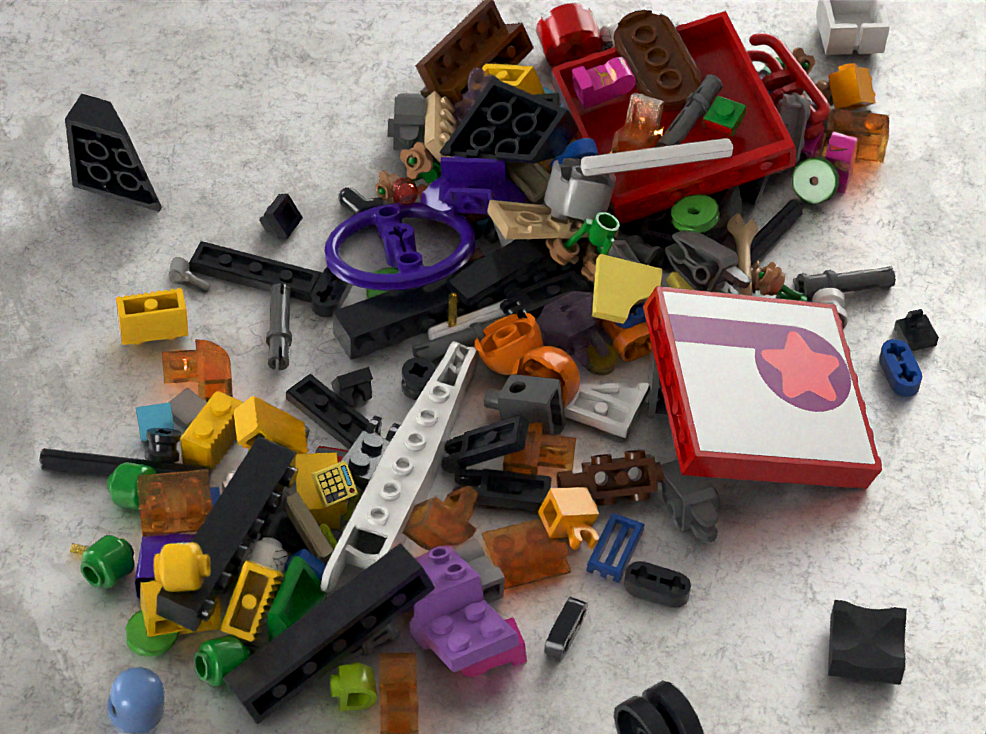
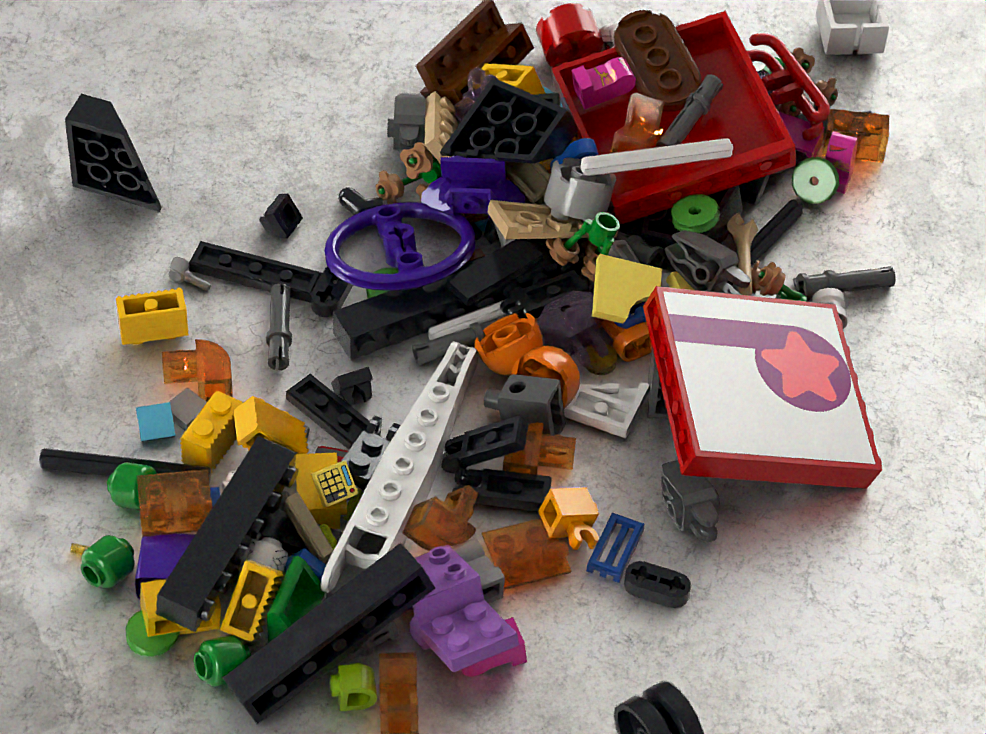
medium blue helmet [107,667,165,733] -> none
black wheel [145,428,181,463] -> none
yellow head [154,542,211,592] -> none
clear red hinge [392,177,418,206] -> none
black wheel [401,357,435,400] -> none
clear yellow leg [447,293,458,327] -> none
black beam [544,596,588,660] -> none
reddish brown brick [556,450,663,506] -> none
green plate [703,95,746,136] -> none
light grey hinge [778,93,811,161] -> none
light orange brick [828,63,876,111] -> none
black brick [828,600,907,685] -> none
blue beam [879,339,923,397] -> none
black tile [894,309,939,351] -> none

